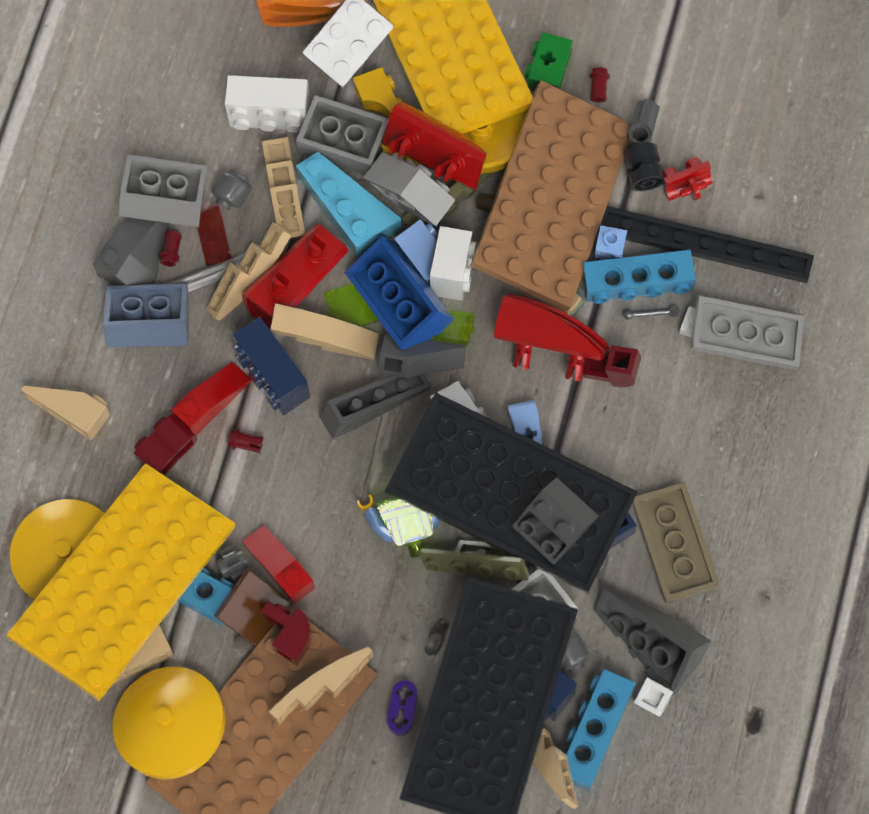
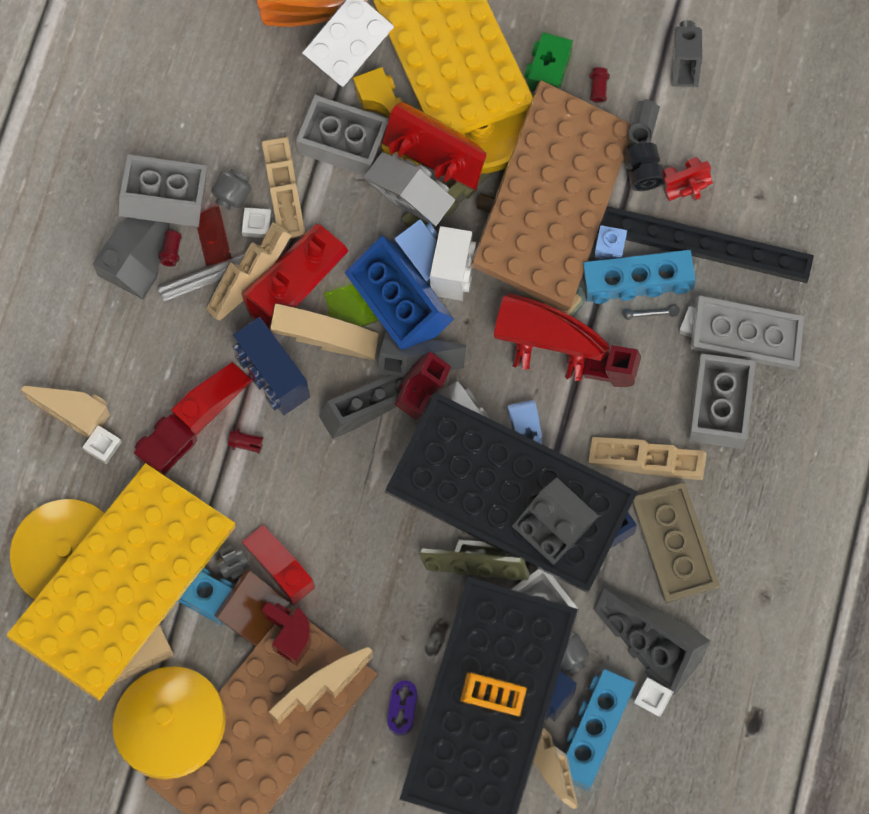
sand blue slope [103,283,190,348] -> none
white brick [225,75,311,133] -> none
medium azure wedge [296,152,402,259] -> none
torso [357,494,440,558] -> none
clear neon green piece [430,310,475,346] -> none
none -> white plate [82,425,122,464]
none -> white plate [242,208,272,238]
none -> dark red brick [394,351,452,420]
none -> light orange slope [460,673,526,716]
none -> tan slope [588,437,707,480]
none -> dark grey torso [672,20,702,87]
none -> light grey brick [689,354,756,449]

